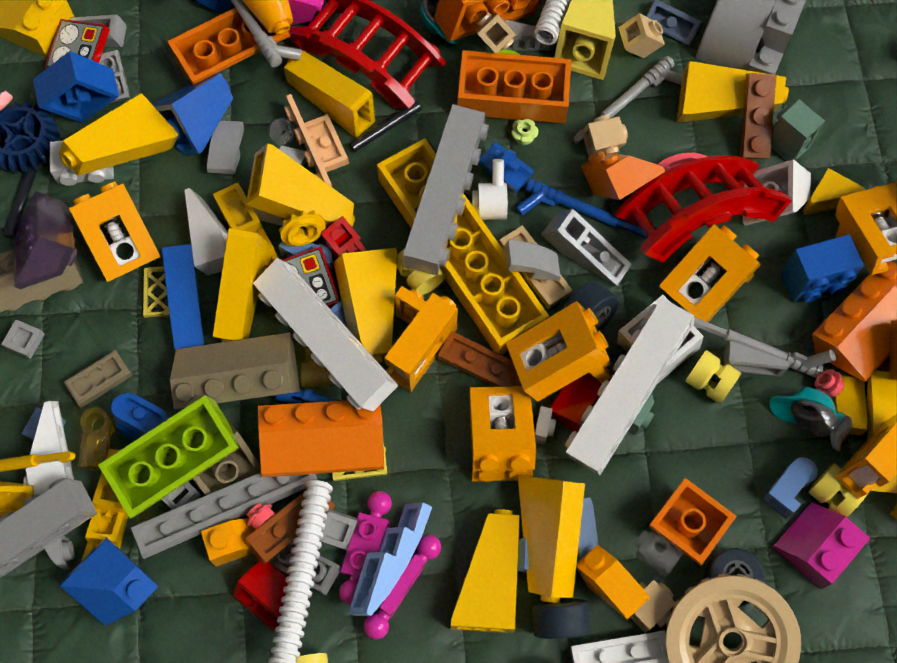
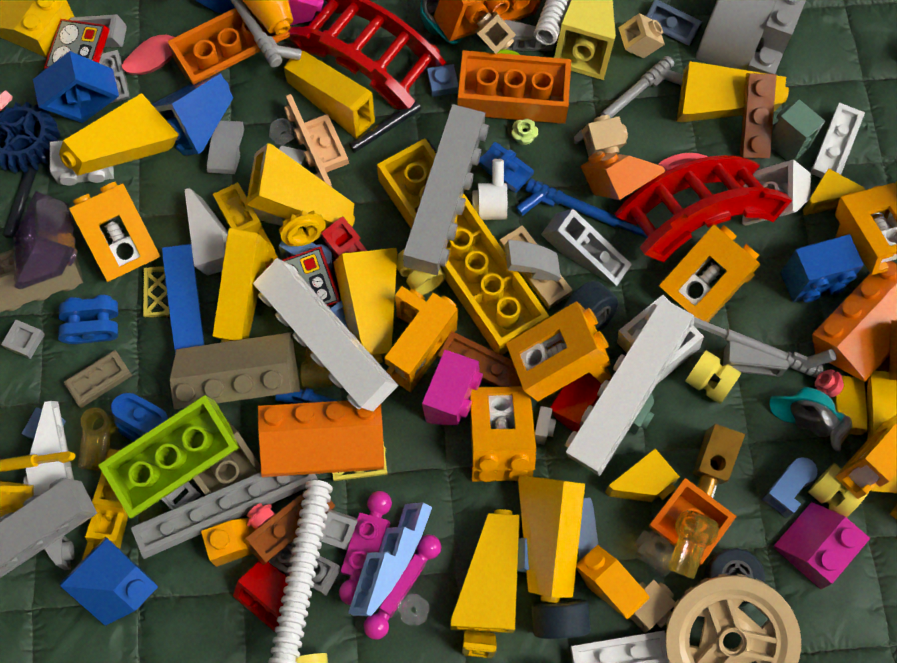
none -> blue brick [58,295,118,344]
none -> coral arm [122,34,175,75]
none -> clear plate [398,594,429,625]
none -> dark pink slope [422,350,483,425]
none -> medium blue plate [427,64,459,97]
none -> yellow slope [462,630,497,659]
none -> yellow slope [605,448,680,502]
none -> clear yellow piece [668,510,719,579]
none -> pearl gold torso [693,424,745,498]
none -> white plate [810,103,865,178]

